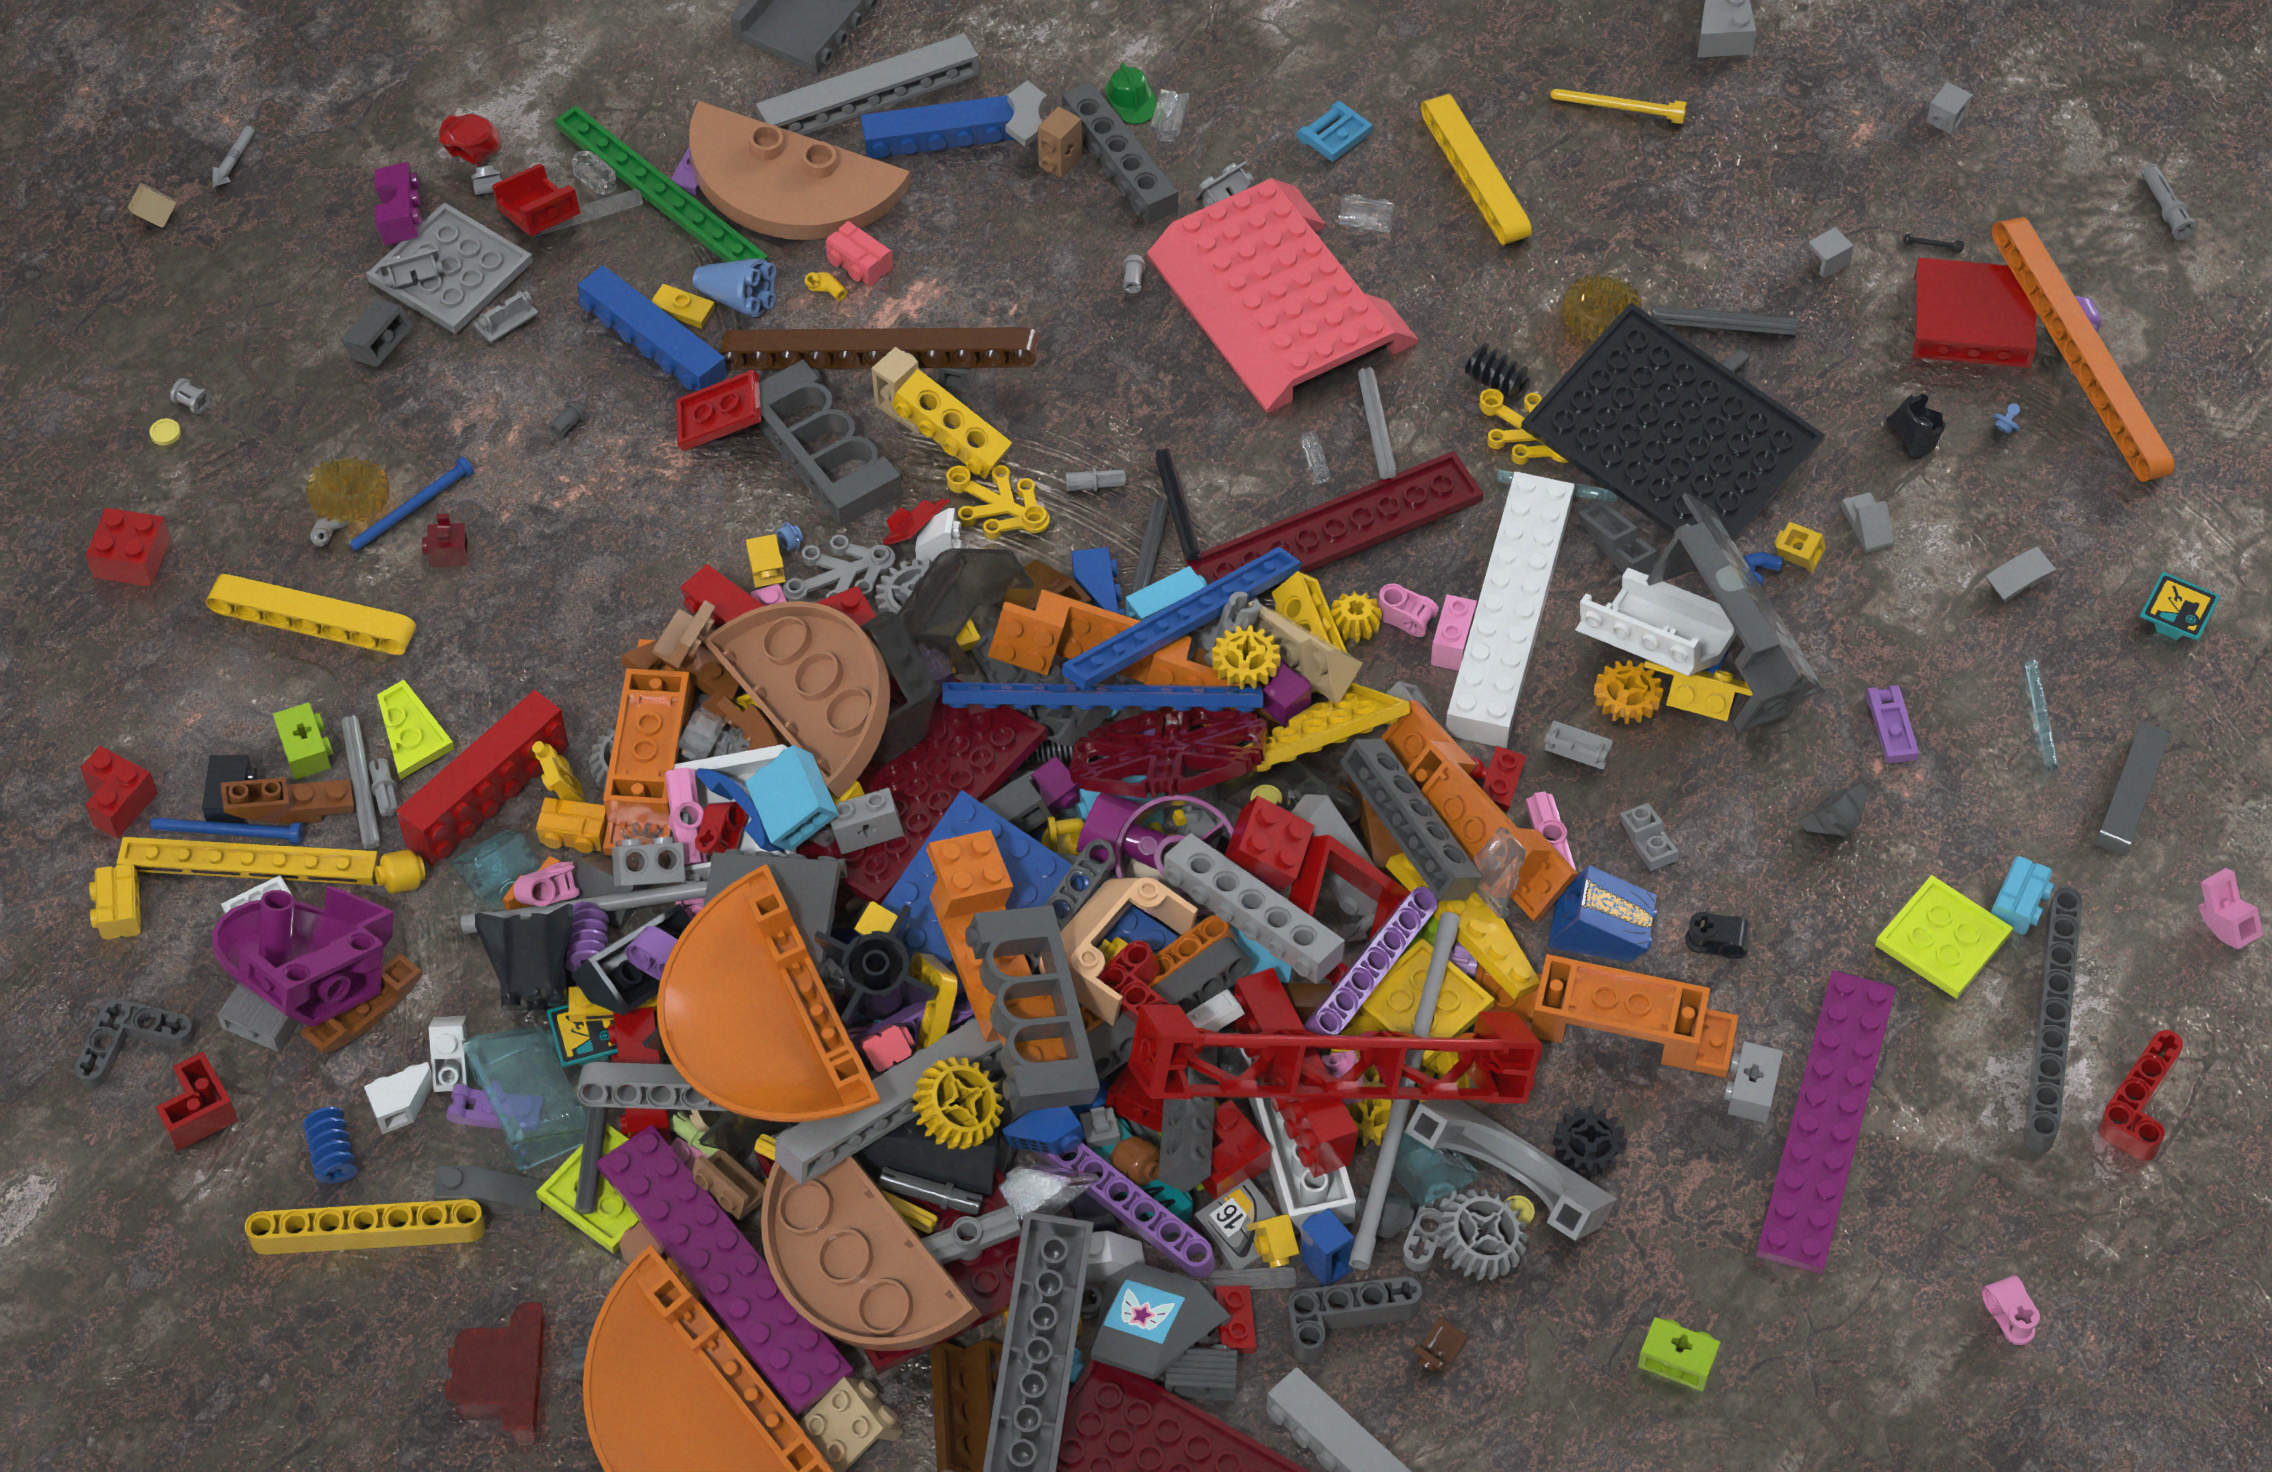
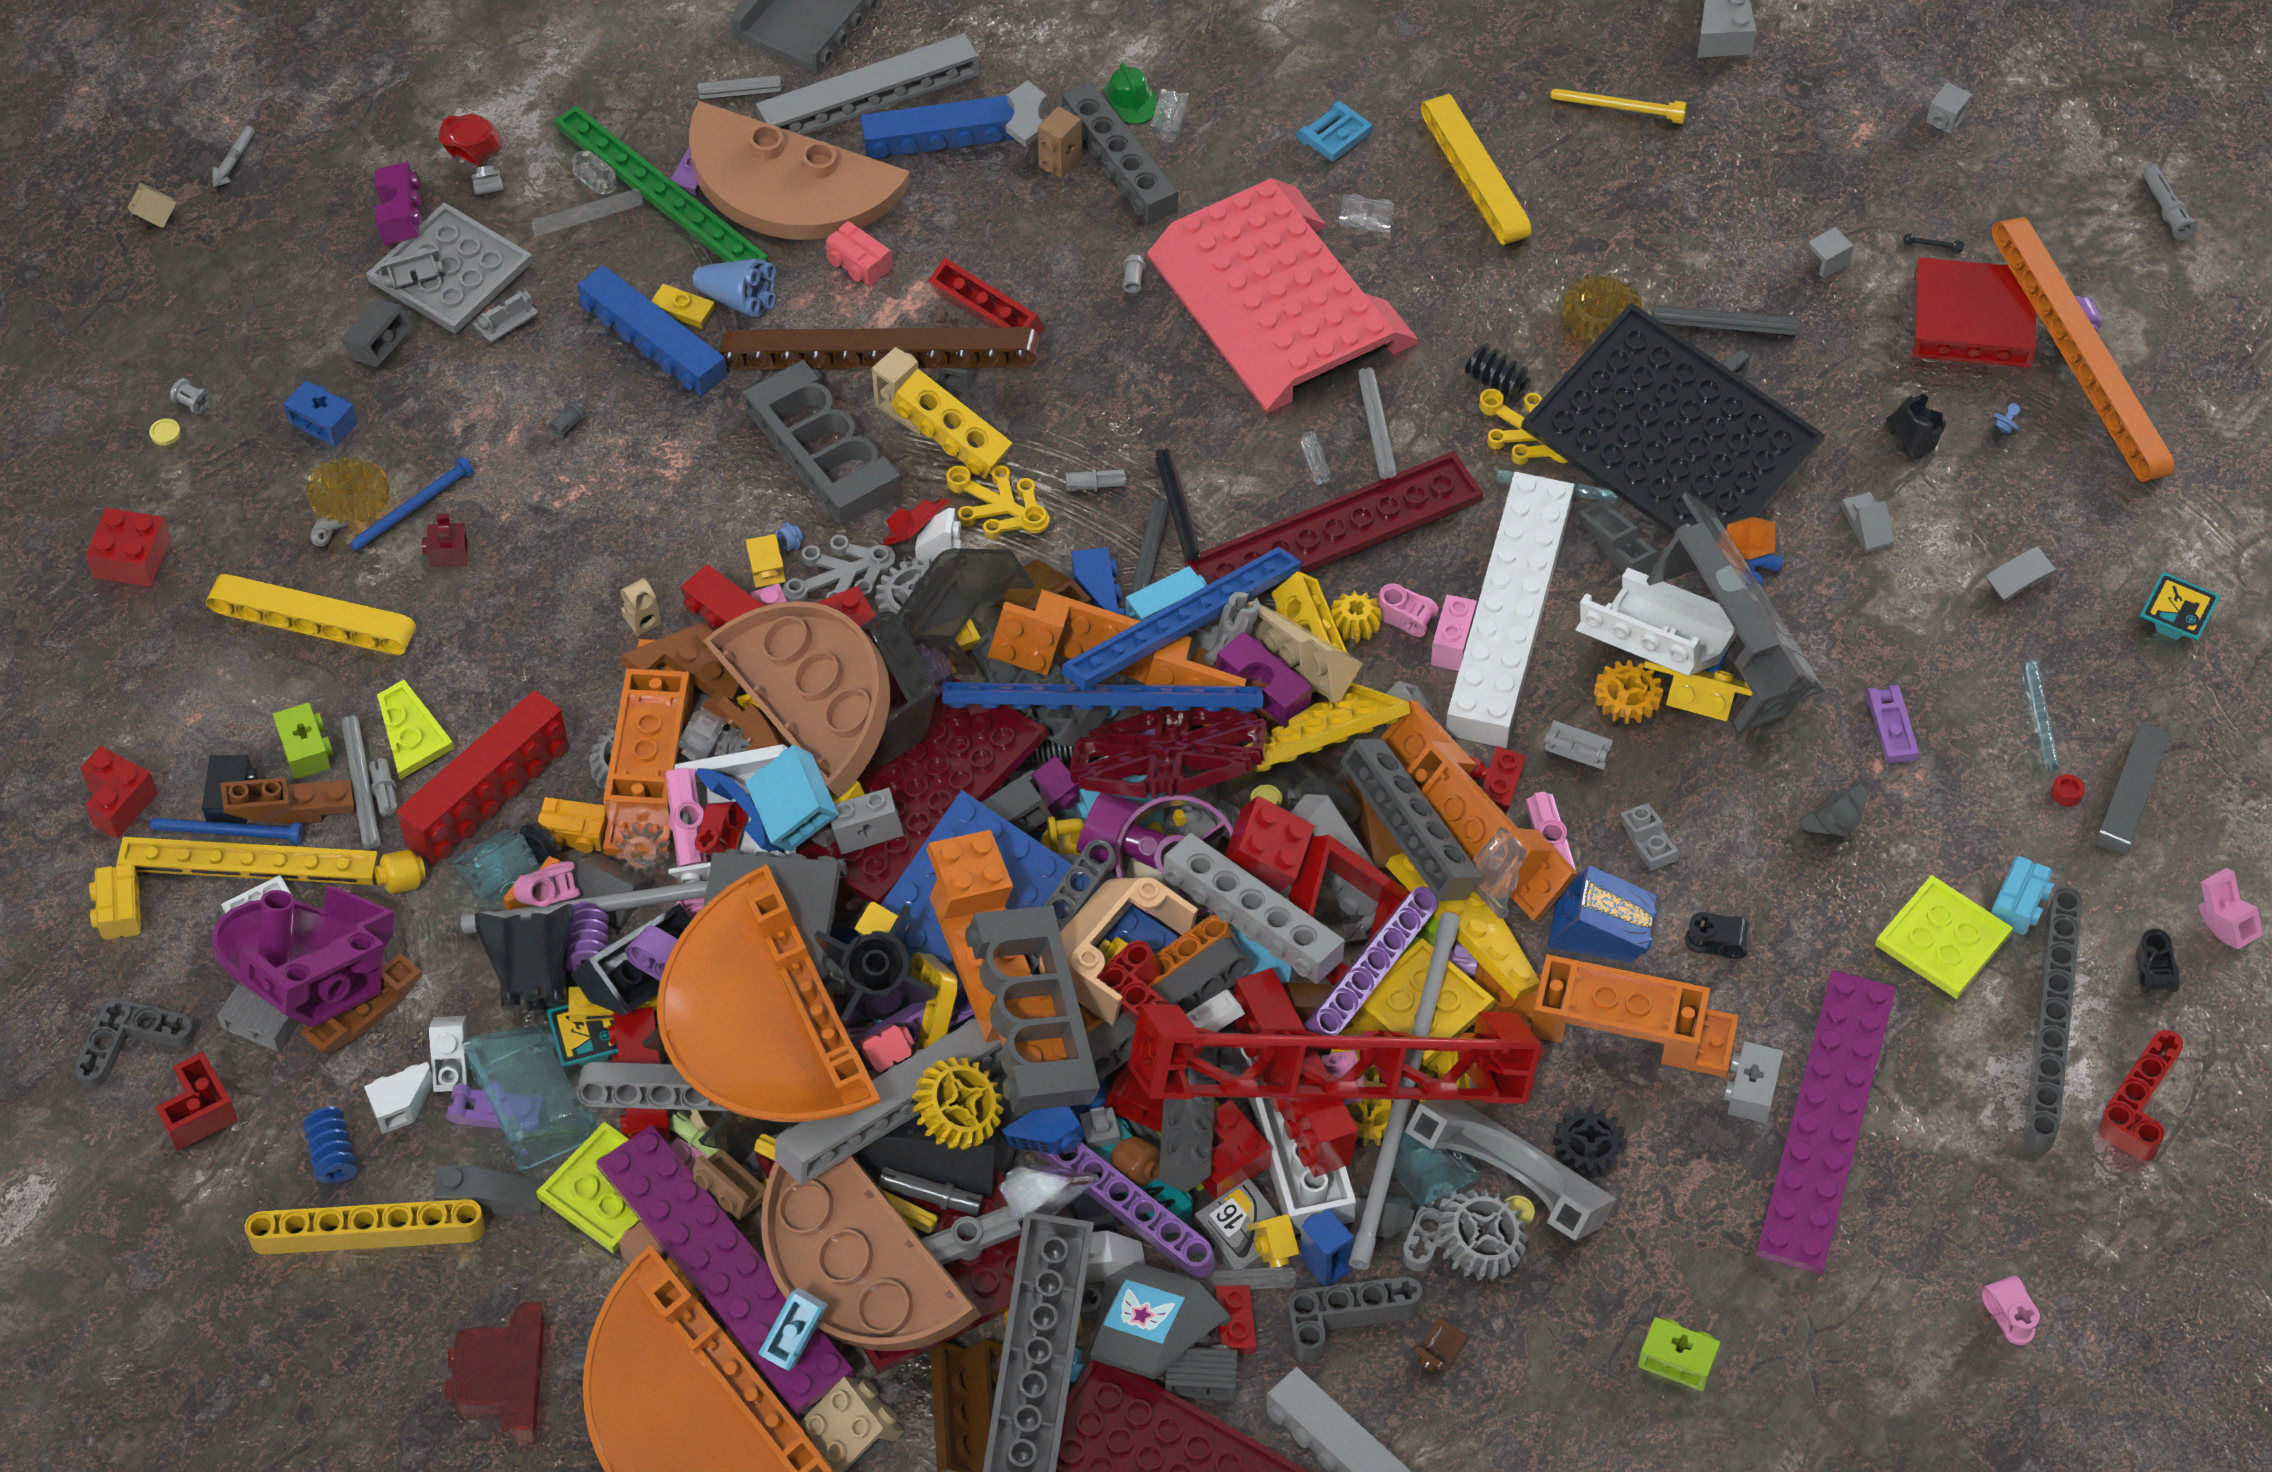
red panel [492,164,581,237] -> none
yellow plate [532,741,588,803] -> none
dark grey axle [575,1060,611,1214] -> none
light grey brick [612,837,686,887] -> none
medium nougat bracket [652,600,716,668] -> none
red tile [676,369,761,451] -> none
yellow arm [804,272,848,301] -> none
light grey hinge [1194,161,1254,207] -> none
yellow gear [1212,625,1281,689] -> none
yellow brick [1775,522,1826,573] -> none
none -> blue brick [283,380,358,447]
none -> black gear [519,821,562,866]
none -> tan leg [621,578,662,636]
none -> light grey axle [698,75,782,99]
none -> medium azure brick [758,1288,828,1371]
none -> red brick [928,258,1045,335]
none -> orange panel [1727,517,1775,559]
none -> red tile [2051,774,2085,807]
none -> black piece [2136,928,2179,993]

